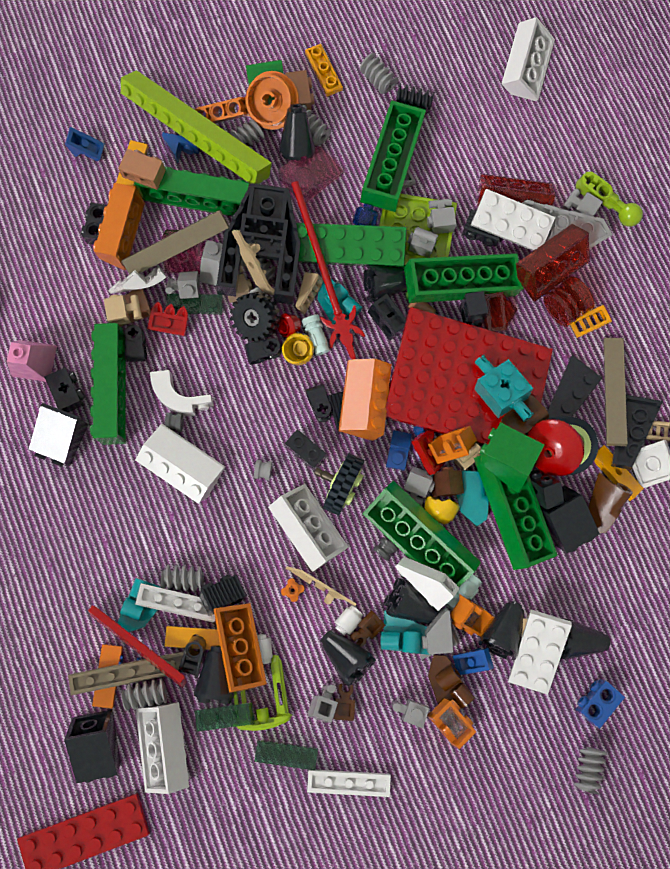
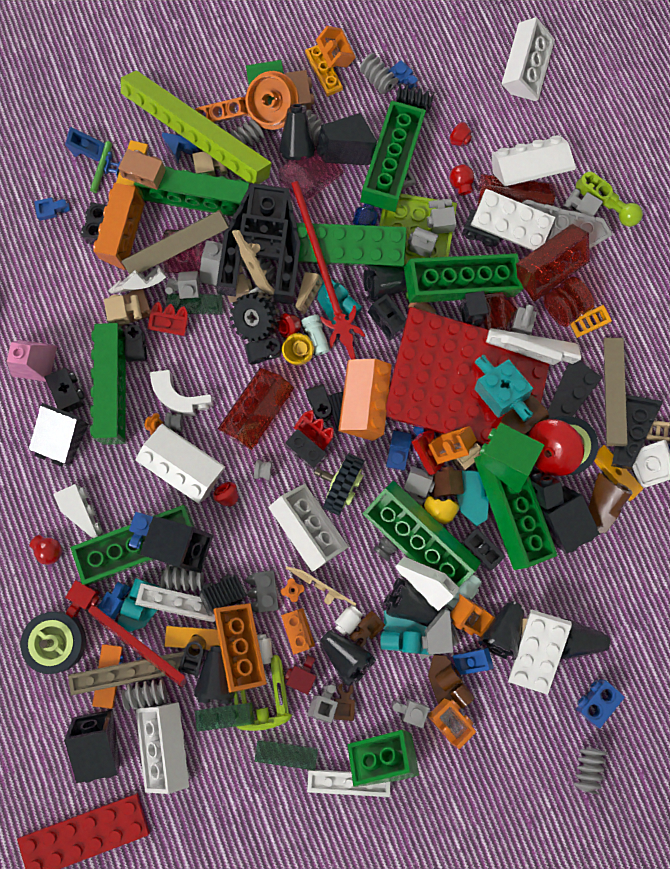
none -> wheel [20,612,86,674]
none -> red piece [29,535,62,565]
none -> blue plate [34,197,70,221]
none -> white slope [53,484,103,538]
none -> red brick [65,580,101,618]
none -> green brick [70,505,195,585]
none -> bright green bar [90,141,113,193]
none -> blue plate [97,582,131,619]
none -> blue piece [104,151,124,177]
none -> blue plate [129,512,153,549]
none -> black slope [140,516,214,573]
none -> orange plate [144,413,164,435]
none -> tan brick [192,152,228,177]
none -> red cone [213,482,239,507]
none -> clear red slope [217,368,294,450]
none -> dark grey plate [245,570,279,613]
none -> orange window [281,608,315,655]
none -> dark red brick [285,655,317,695]
none -> red plate [293,410,335,451]
none -> orange window [316,26,356,69]
none -> black slope [316,112,377,165]
none -> green slope [347,729,420,787]
none -> blue plate [388,60,418,90]
none -> red cone [449,122,473,147]
none -> red piece [449,164,474,196]
none -> black brick [461,528,506,571]
none -> white wedge [486,328,581,365]
none -> white slope [492,135,576,186]
none -> light grey brick [510,305,537,335]

